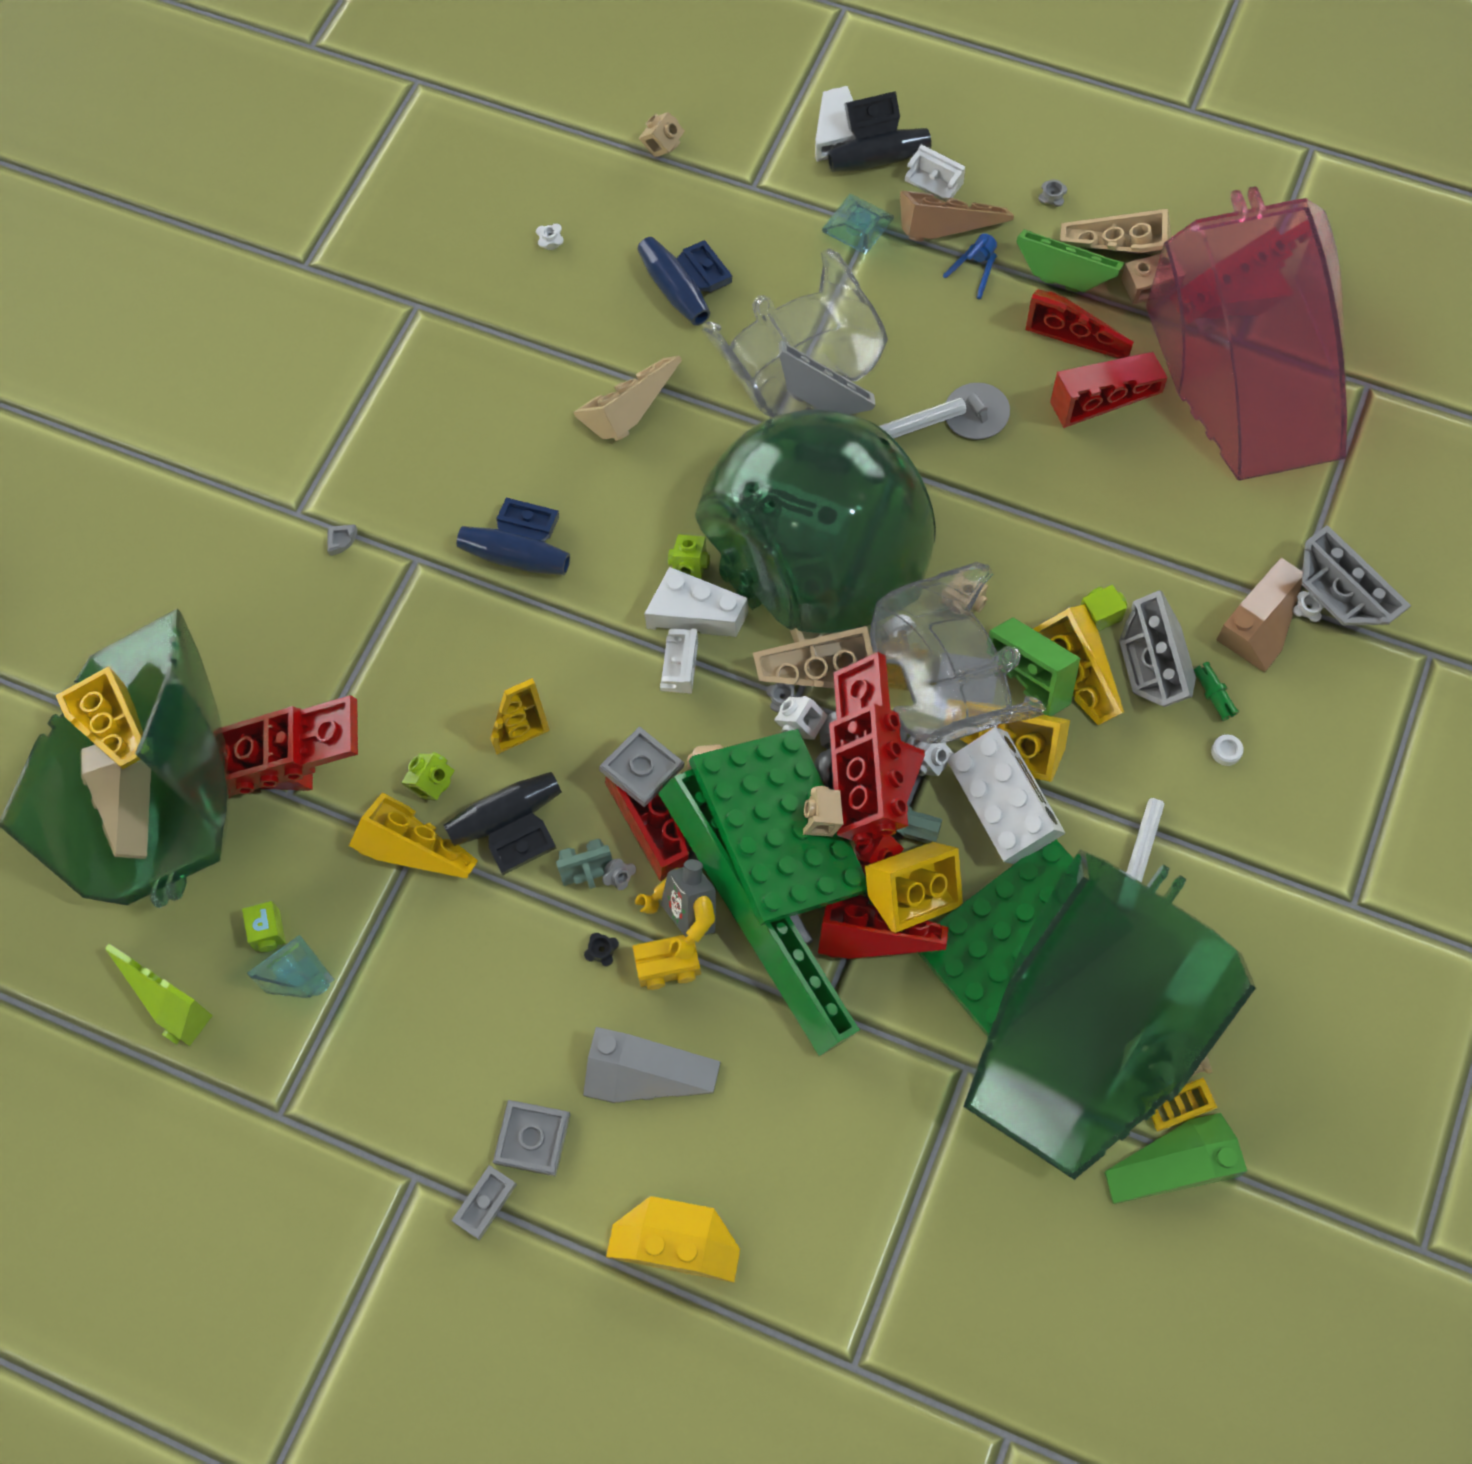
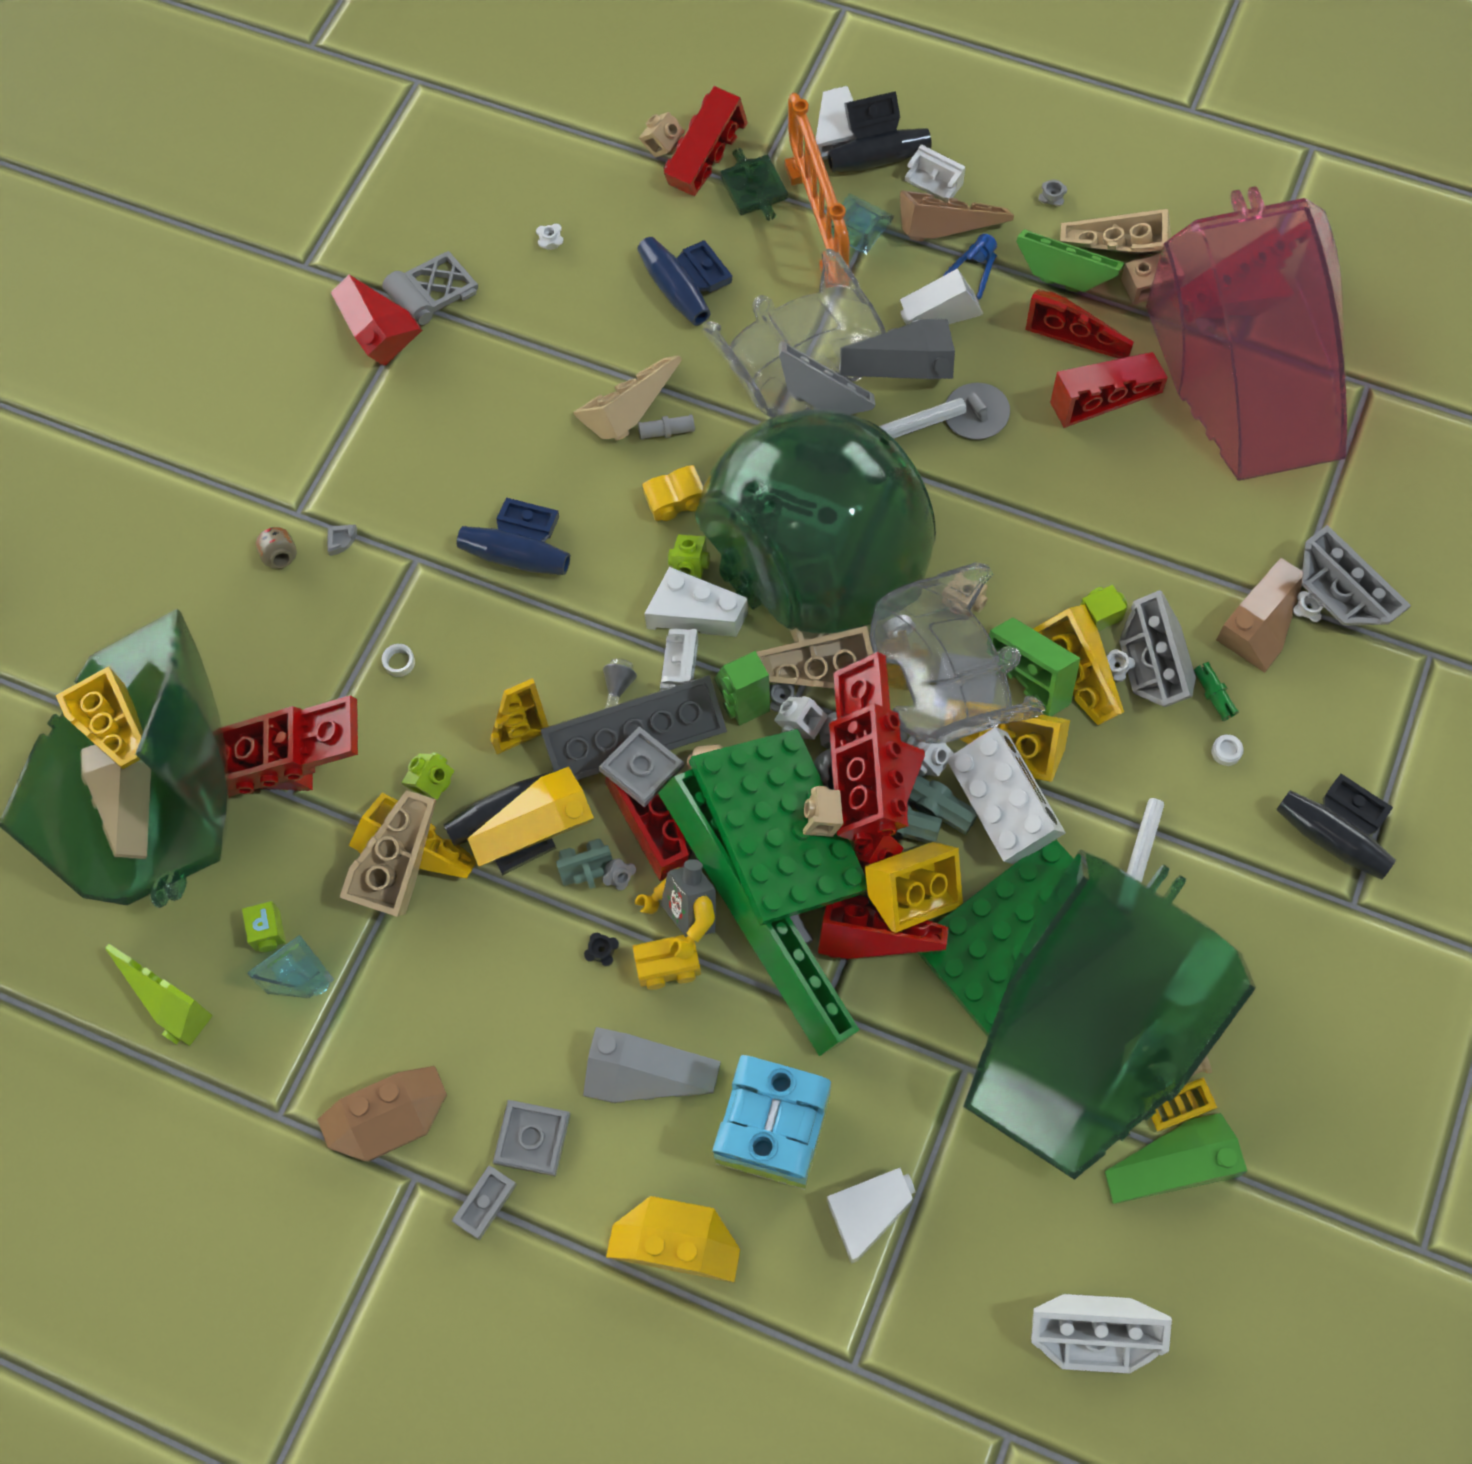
none -> dark tan head [256,527,297,568]
none -> medium nougat wedge [317,1066,447,1162]
none -> red wedge [331,275,423,366]
none -> tan wedge [339,790,436,917]
none -> light grey piece [382,251,478,325]
none -> white piece [382,644,415,677]
none -> yellow wedge [467,766,594,867]
none -> dark grey plate [541,675,727,780]
none -> flat silver piece [603,659,637,708]
none -> light grey pin [638,414,695,440]
none -> yellow brick [642,465,707,521]
none -> red wedge [664,86,748,196]
none -> medium azure piece [712,1055,831,1190]
none -> bright green wedge [714,651,770,726]
none -> clear green plate [720,148,788,221]
none -> orange bar [785,93,852,288]
none -> white slope [827,1168,915,1264]
none -> dark grey wedge [839,319,955,379]
none -> white slope [900,269,983,325]
none -> sand green piece [908,775,978,835]
none -> white wedge [1031,1294,1172,1373]
none -> white plate [1106,649,1135,682]
none -> black plate [1276,773,1396,880]

